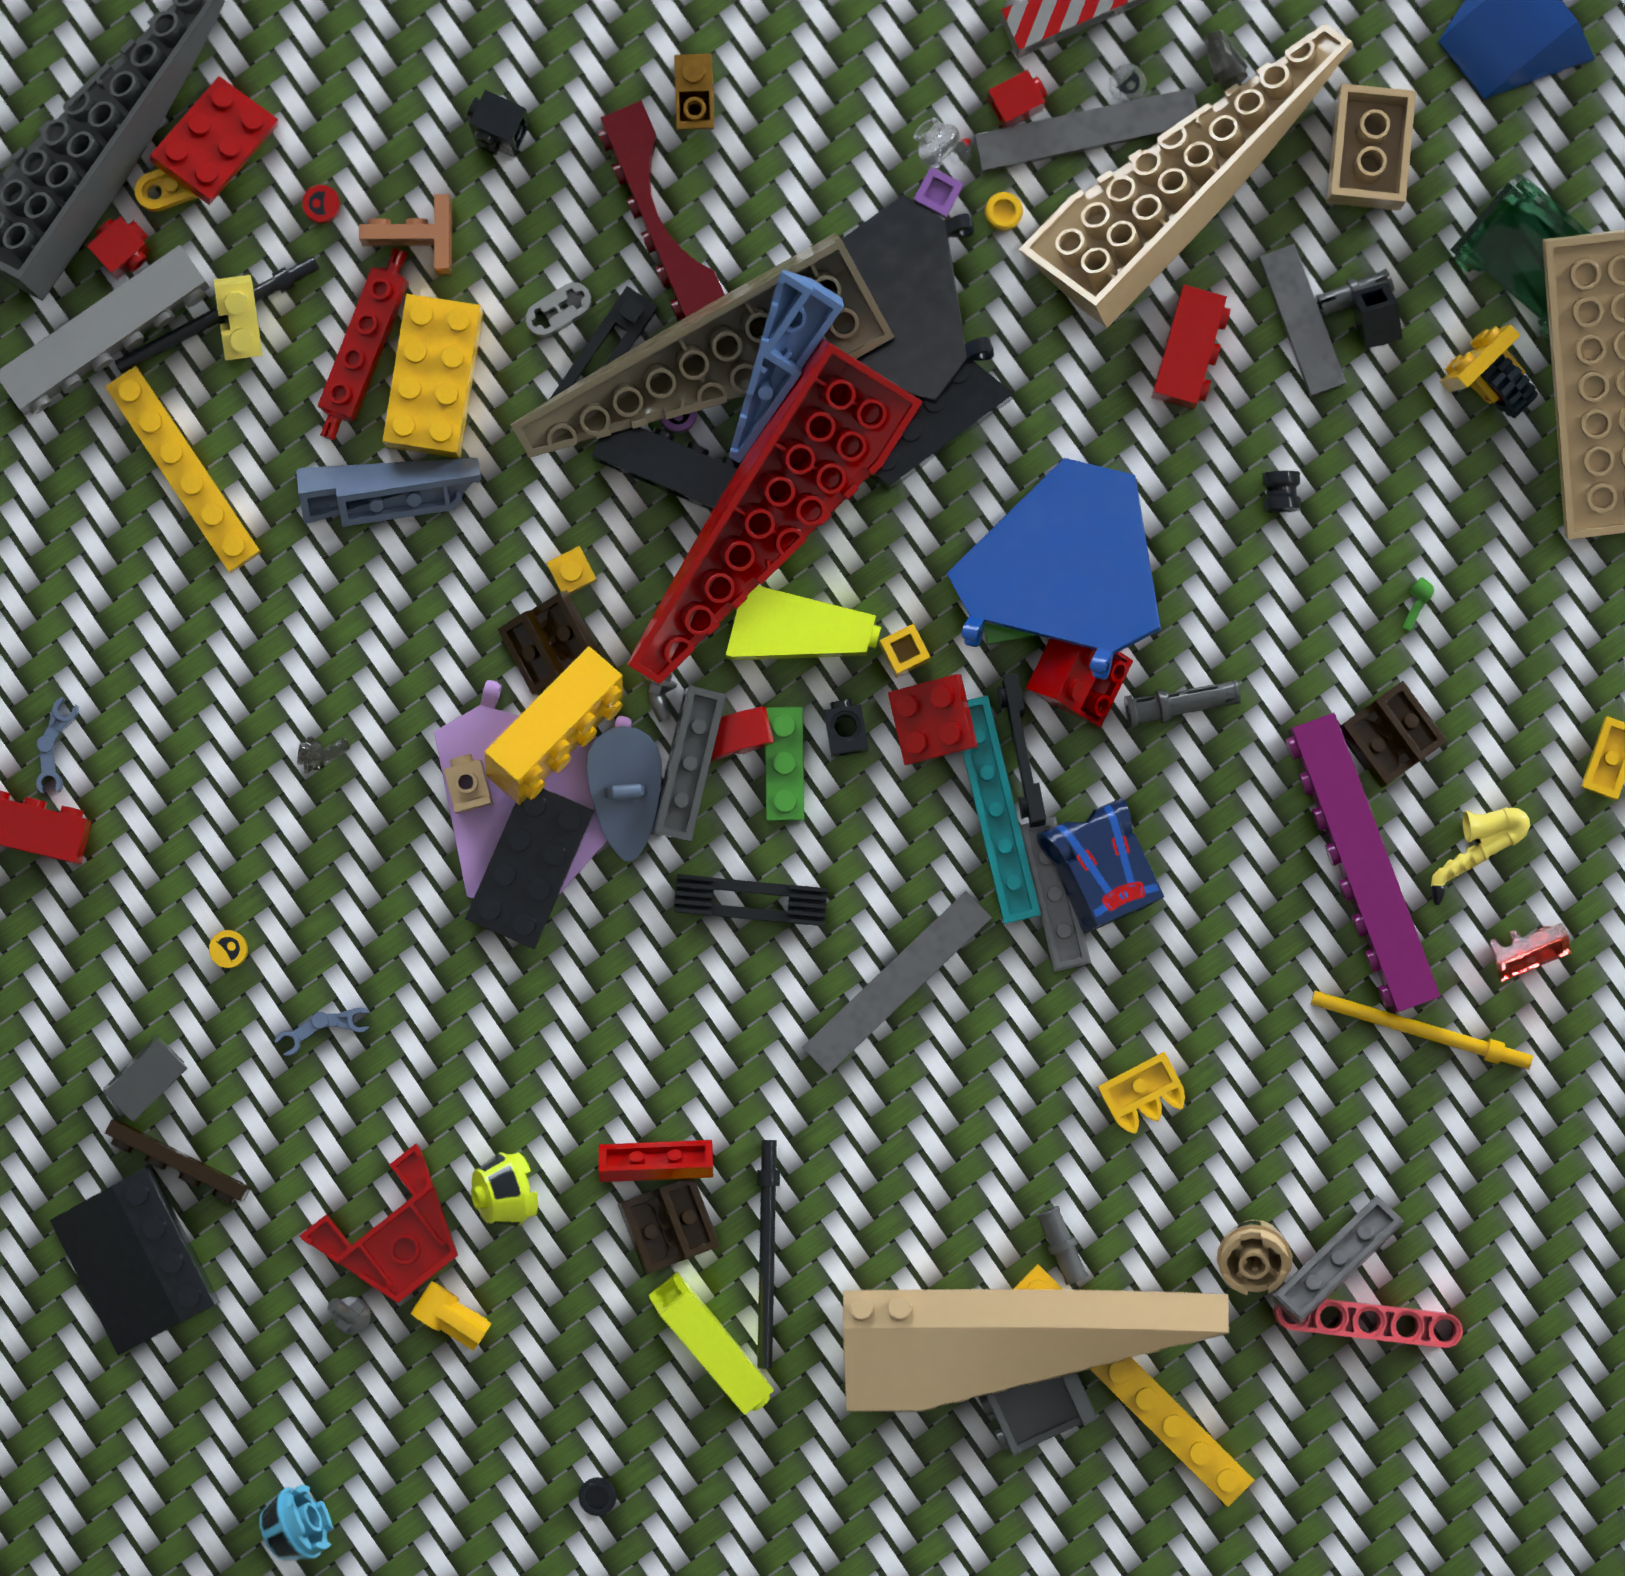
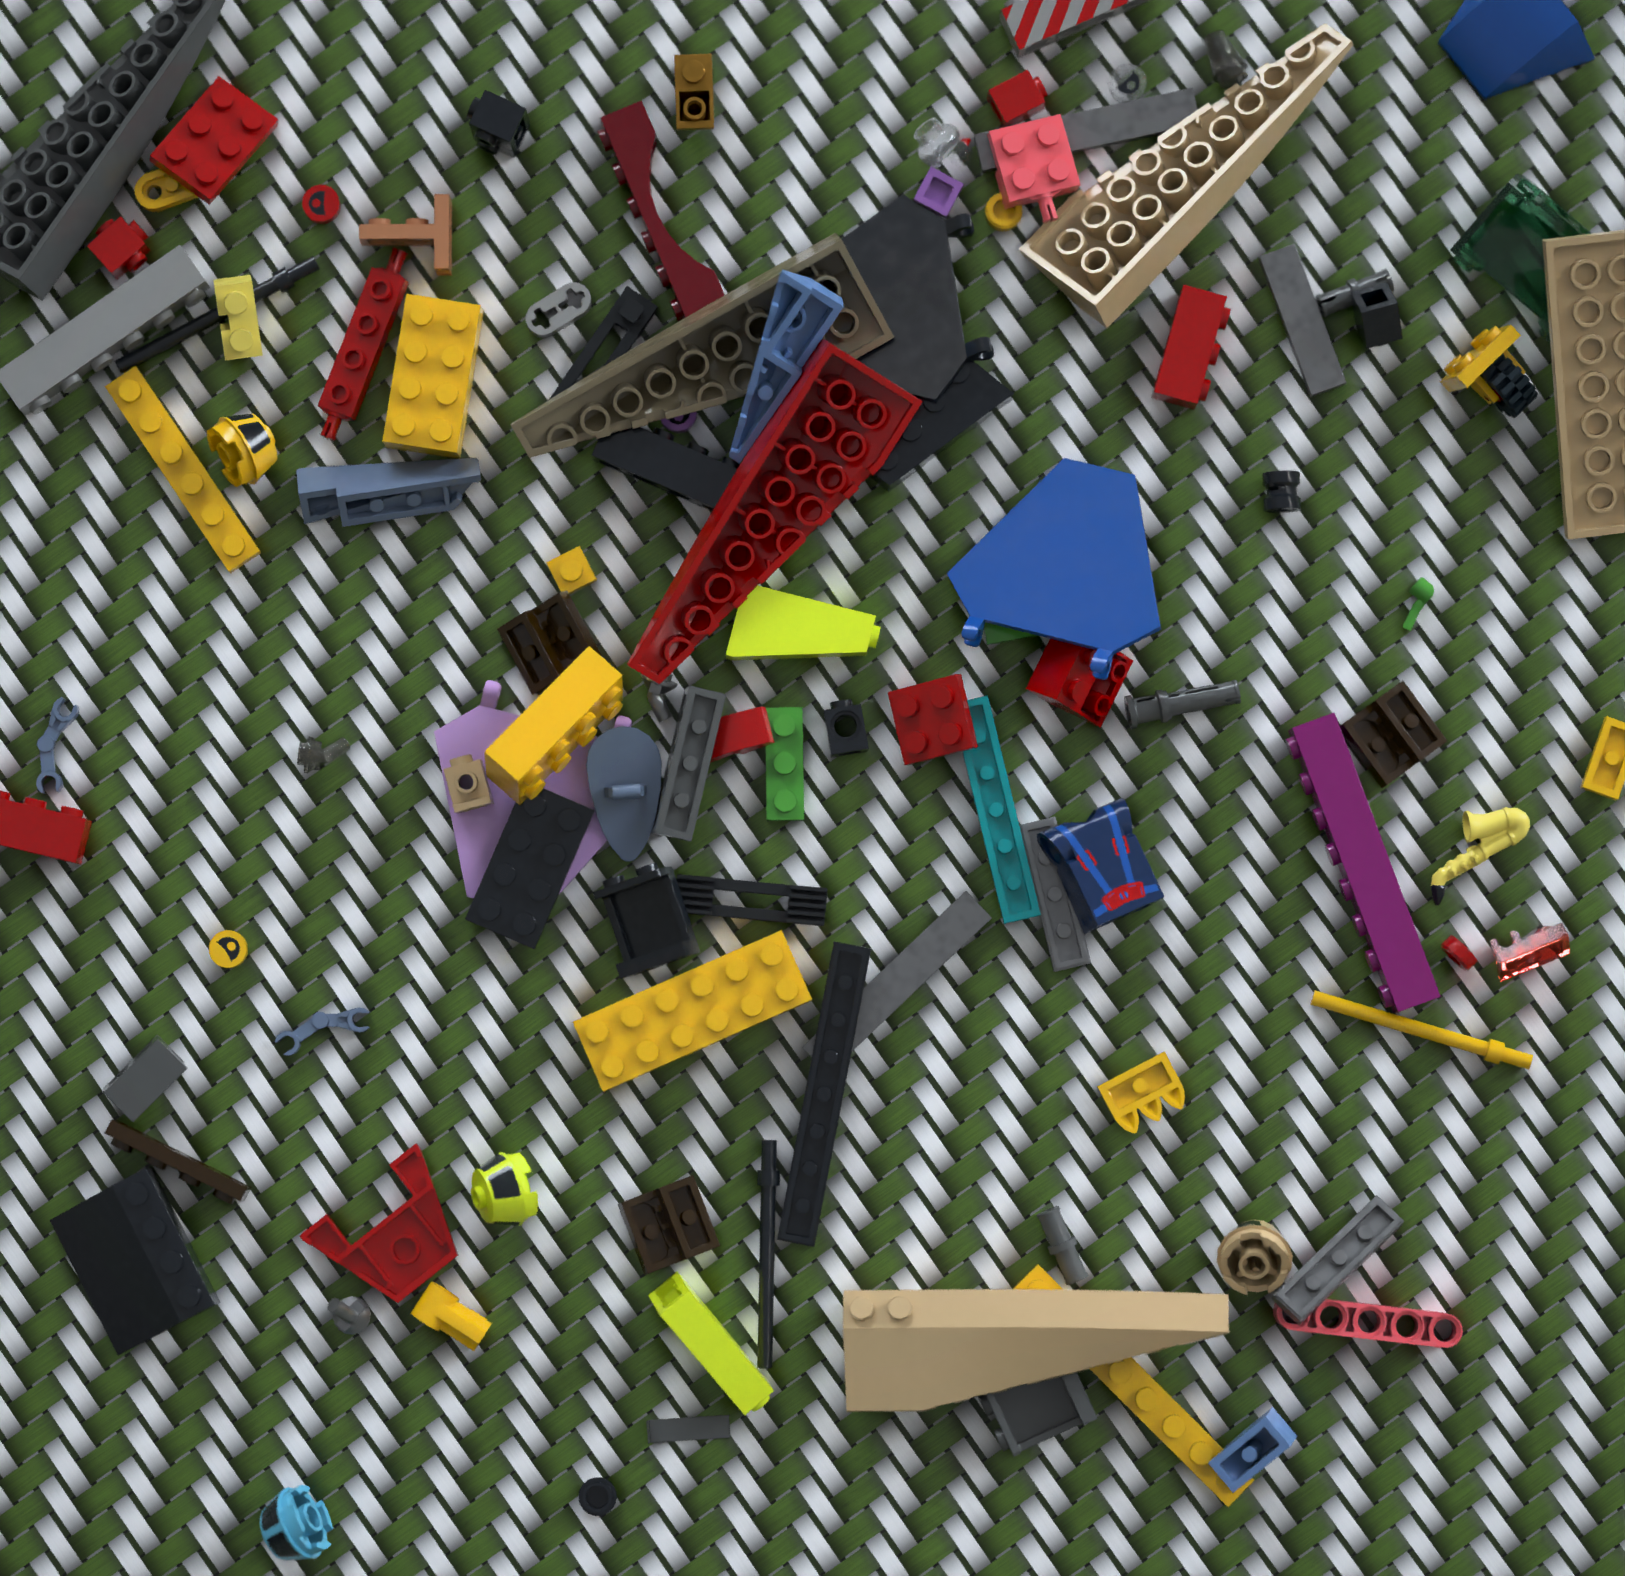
red plate [599,1140,713,1182] -> none
yellow brick [879,623,931,678] -> none
black container [997,673,1046,828] -> none
tan brick [1326,83,1416,211] -> none
none -> yellow cone [207,413,277,487]
none -> yellow brick [573,930,812,1092]
none -> black panel [593,863,700,979]
none -> dark grey piece [646,1415,730,1444]
none -> black tile [777,941,871,1247]
none -> coral plate [987,114,1081,223]
none -> medium blue slope [1209,1407,1297,1492]
none -> red tile [1441,935,1478,971]

